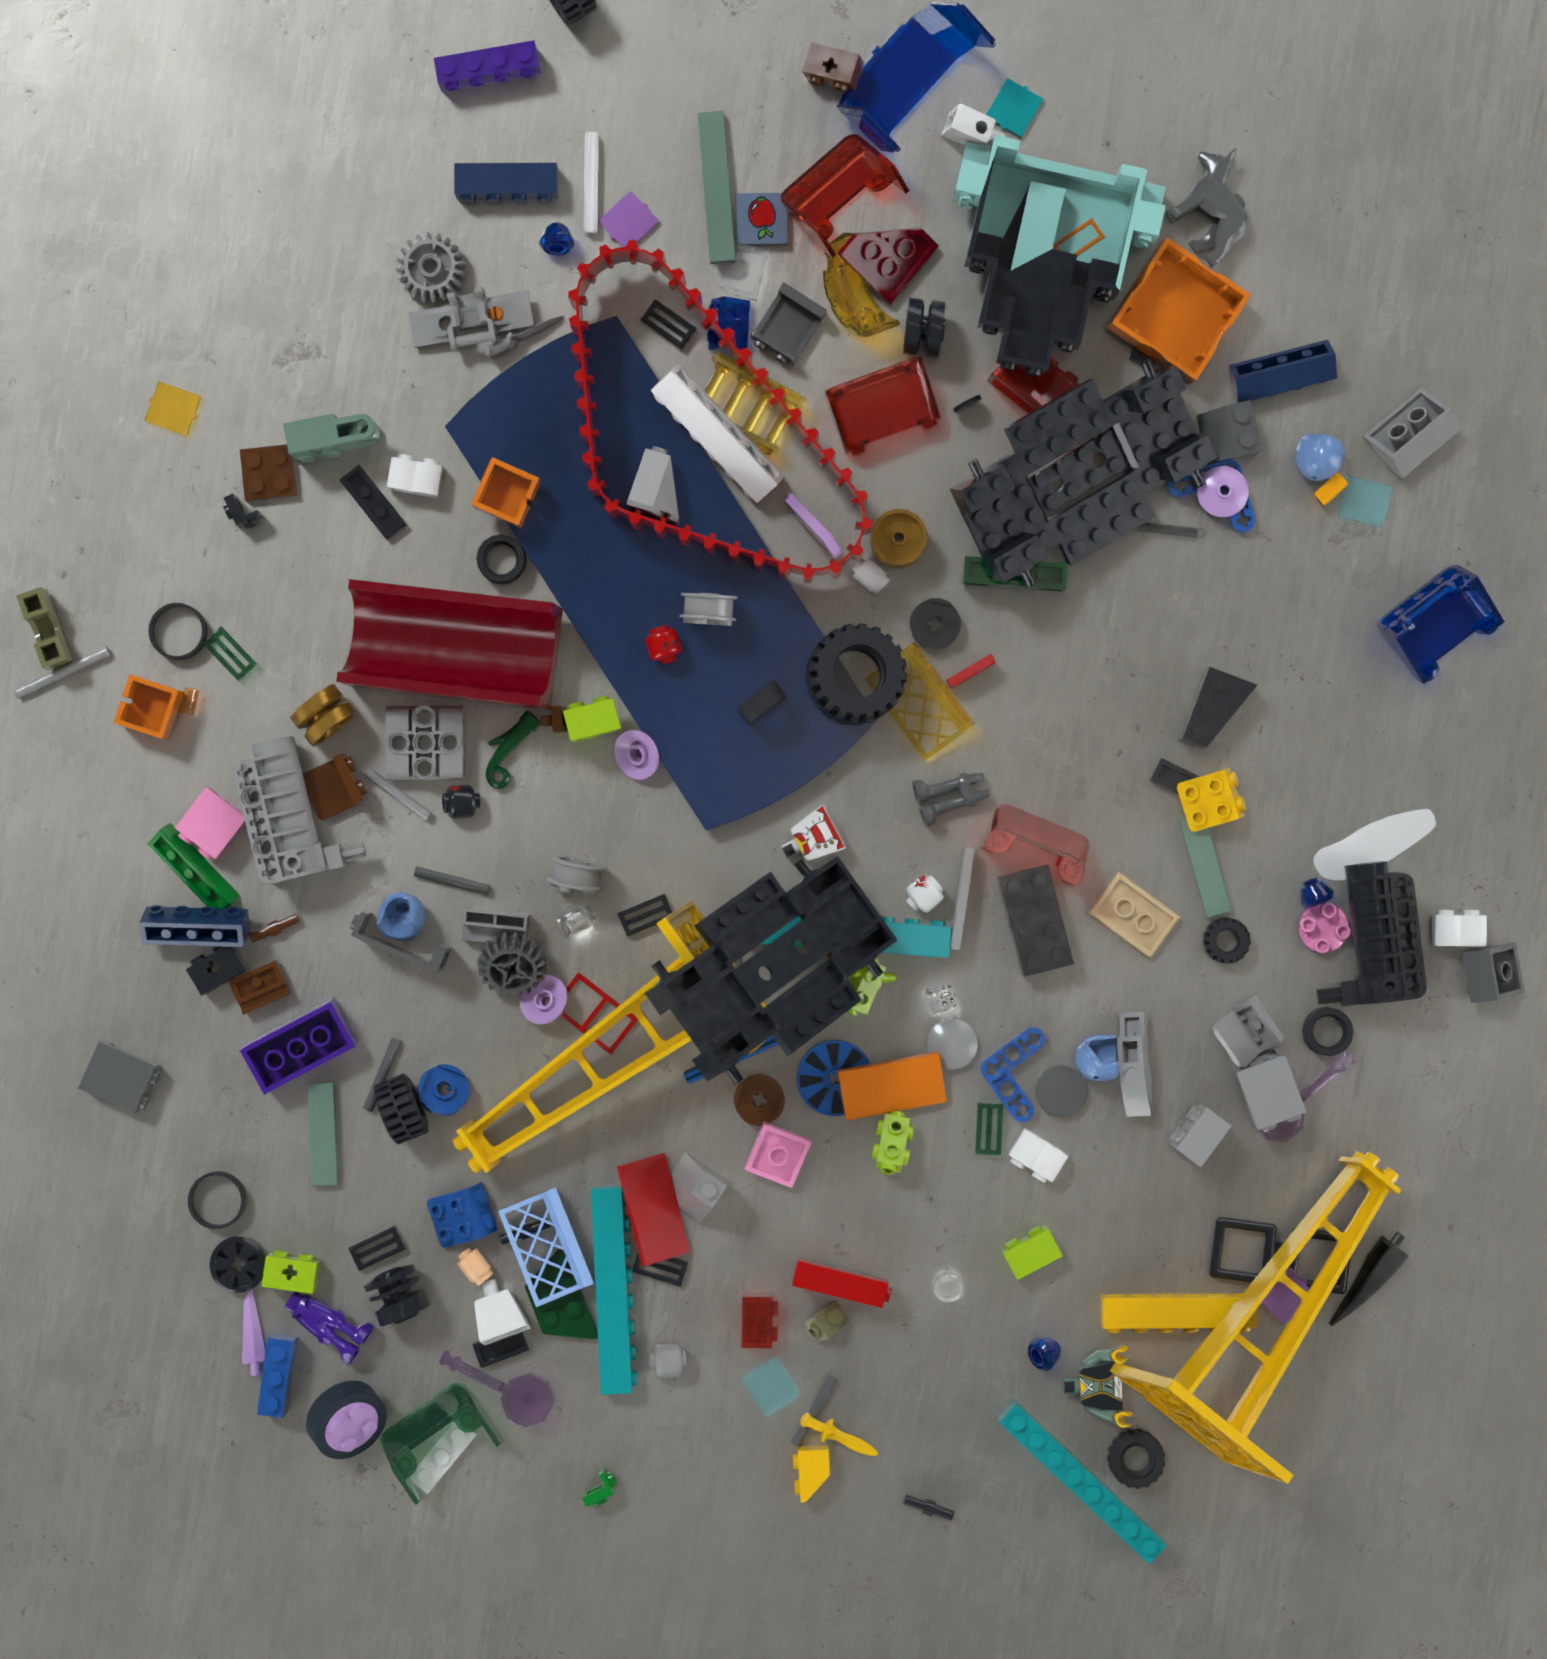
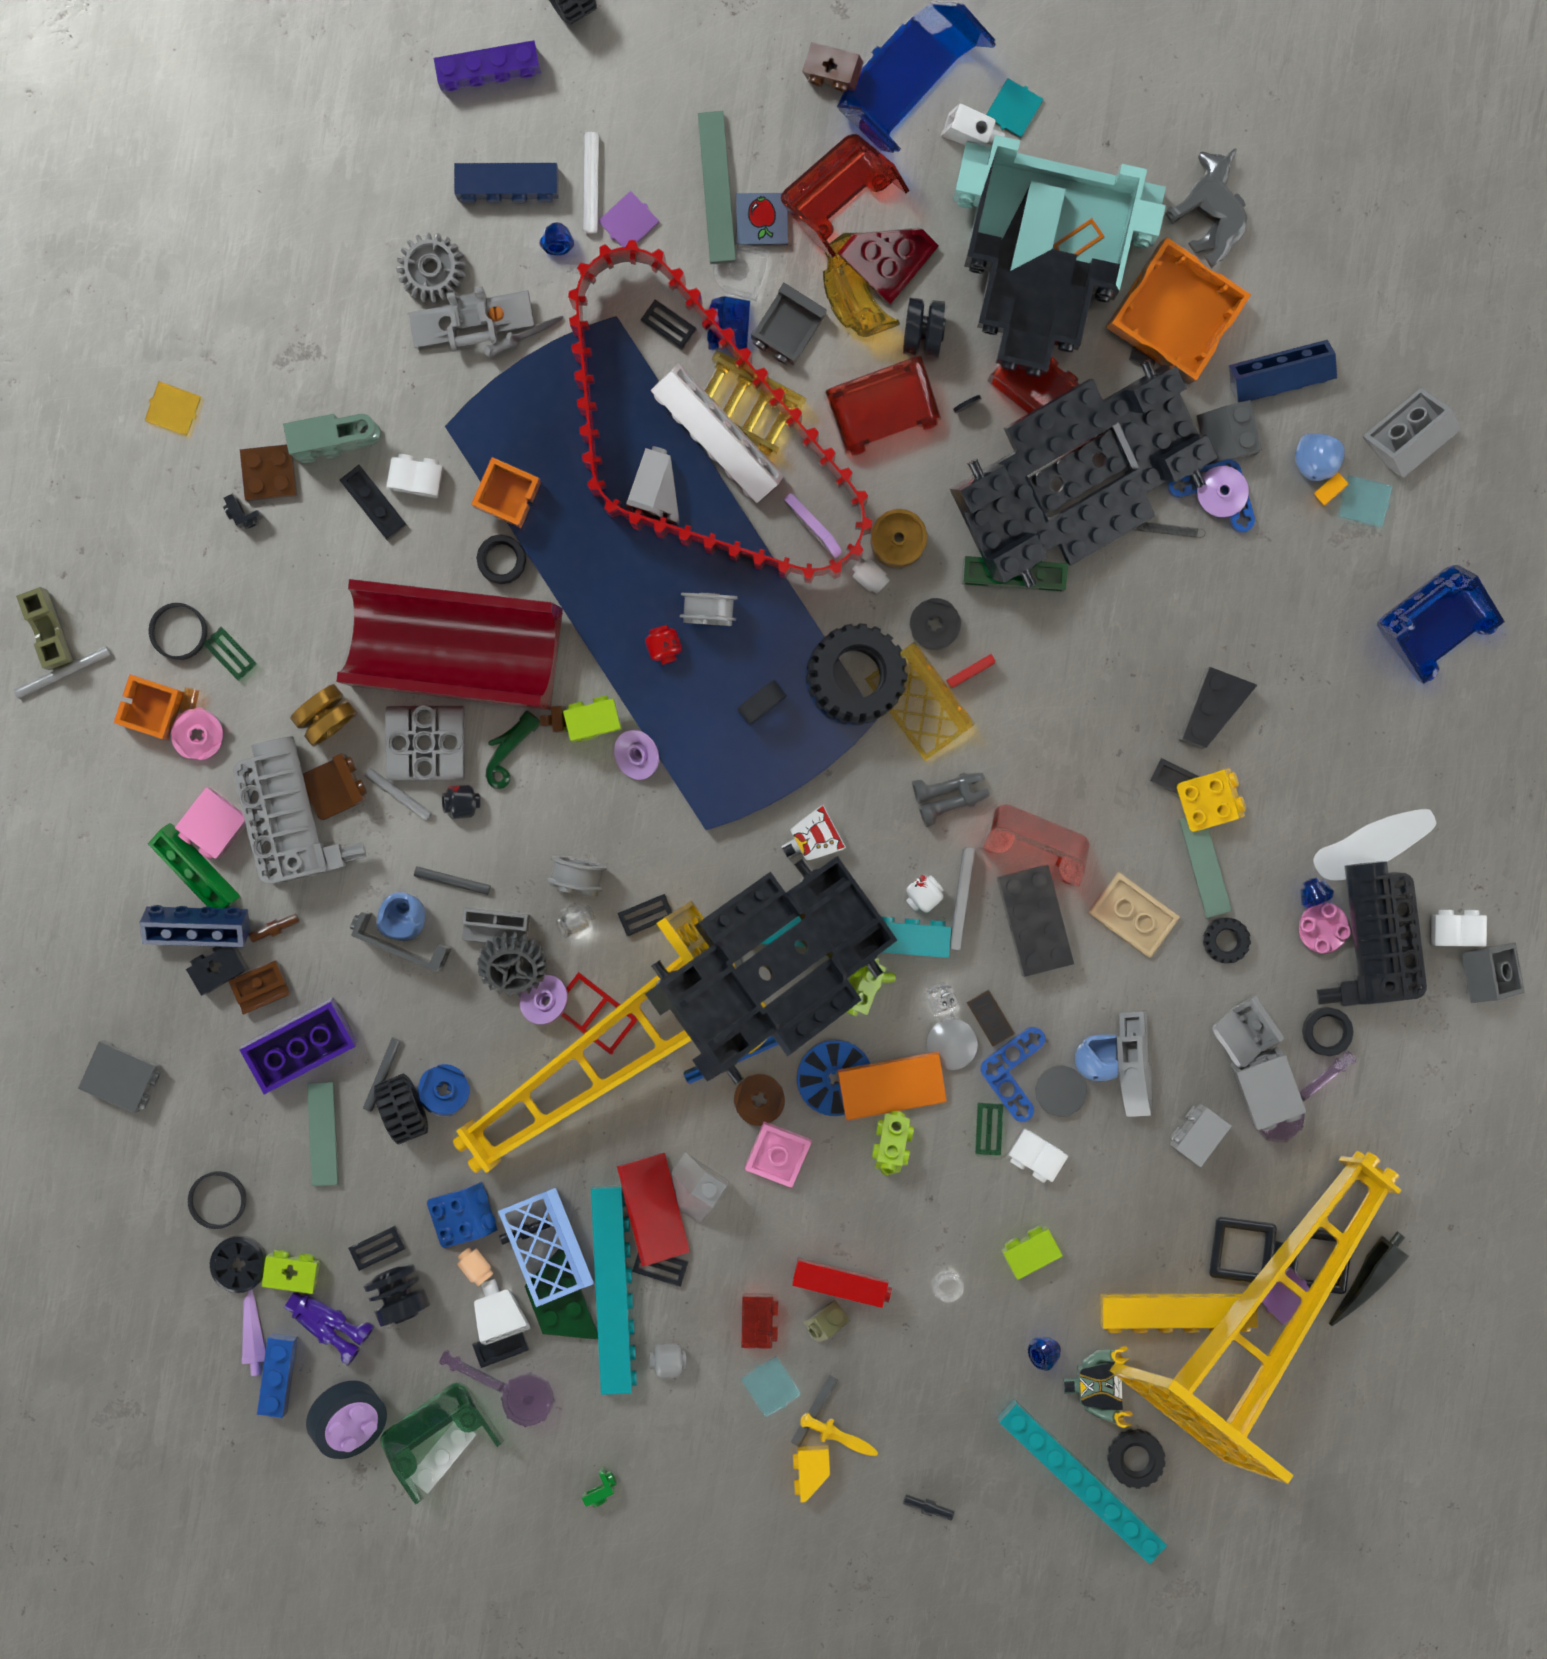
none -> bright pink plate [171,707,223,760]
none -> tile [966,990,1015,1047]

